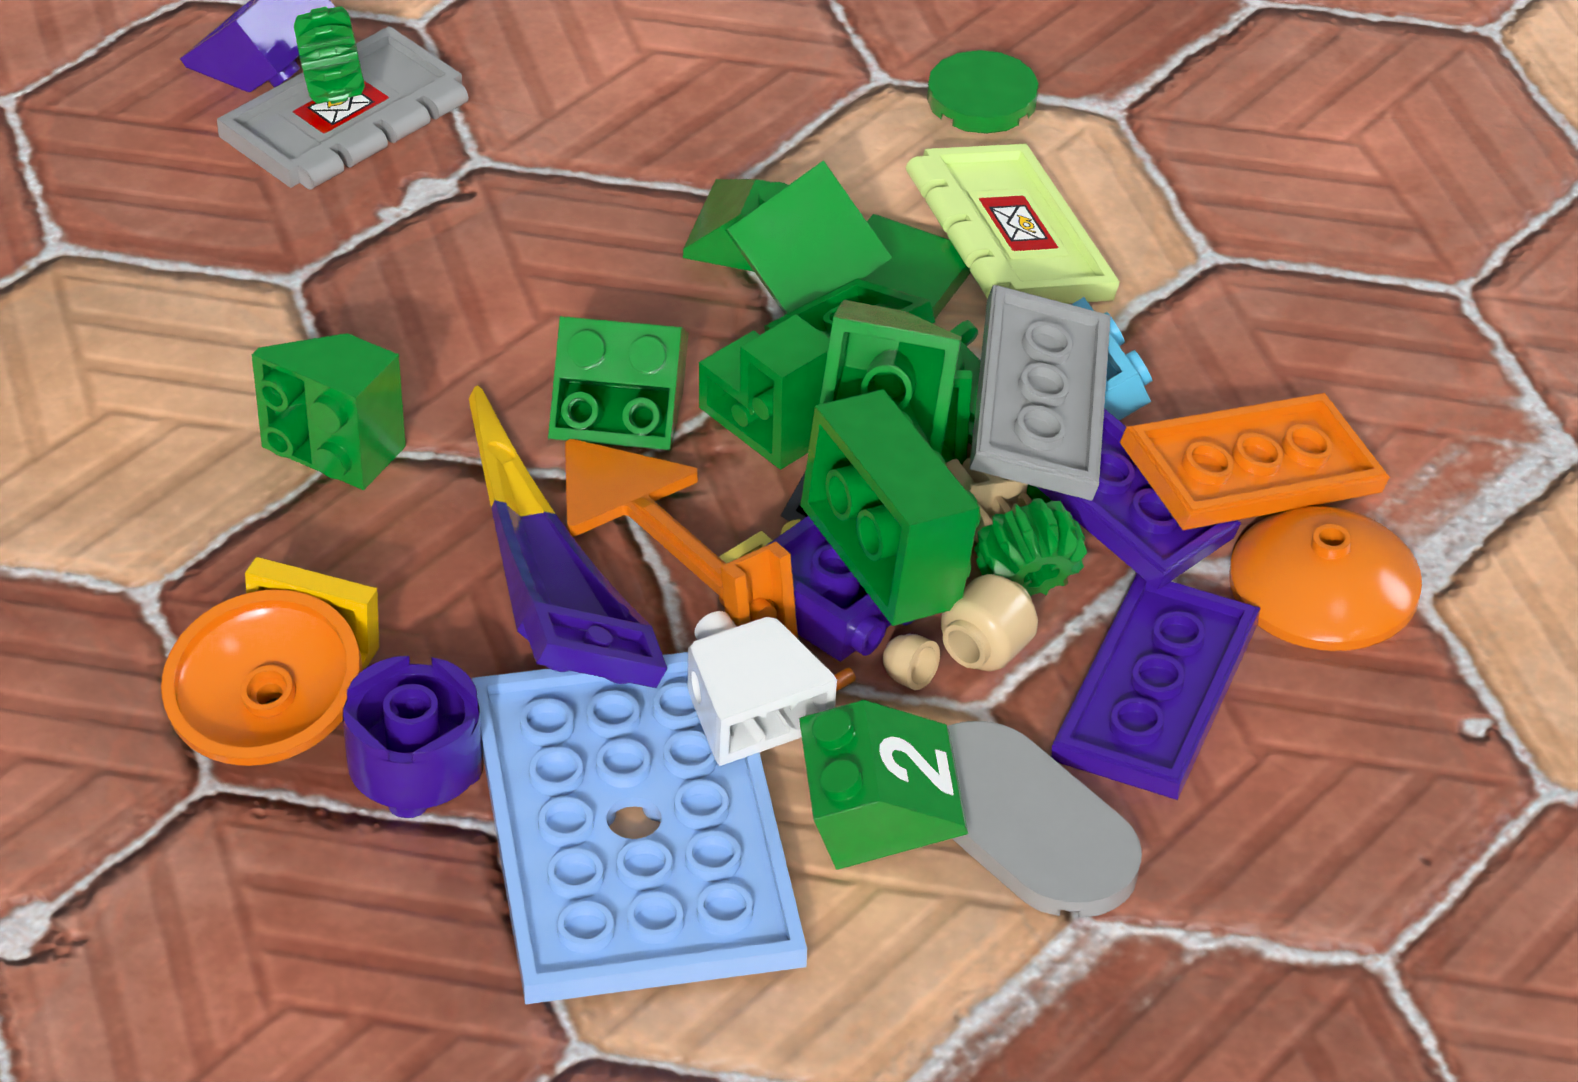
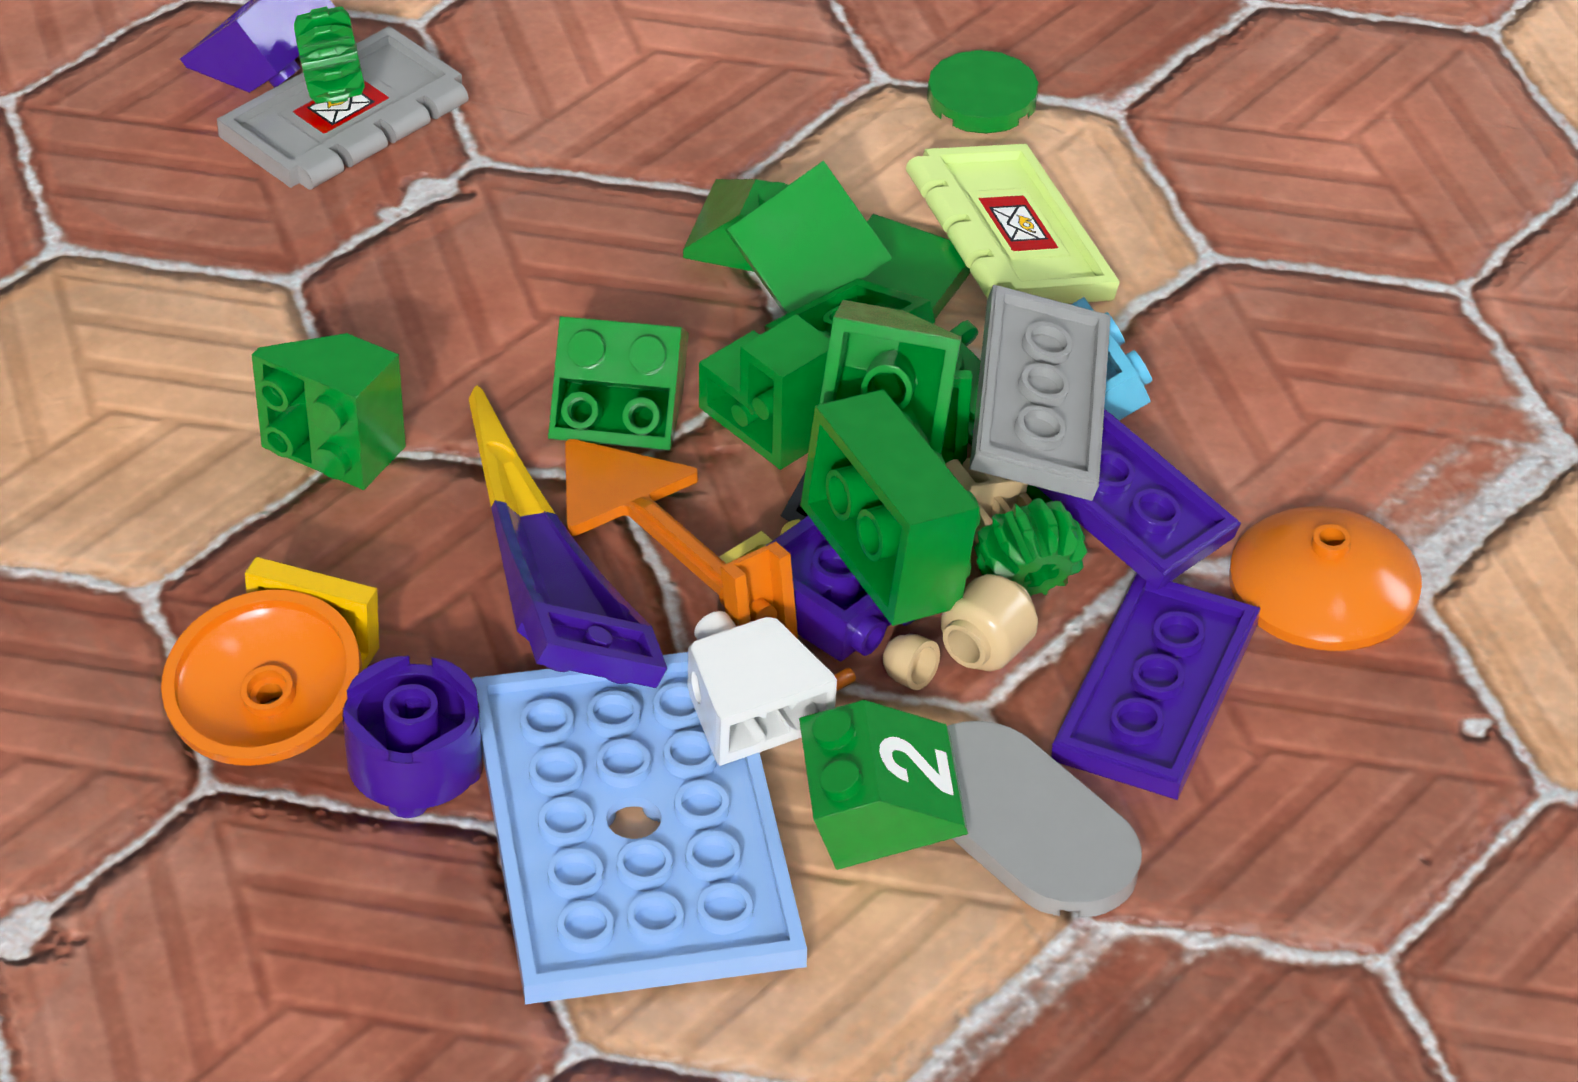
orange tile [1120,393,1390,530] -> none

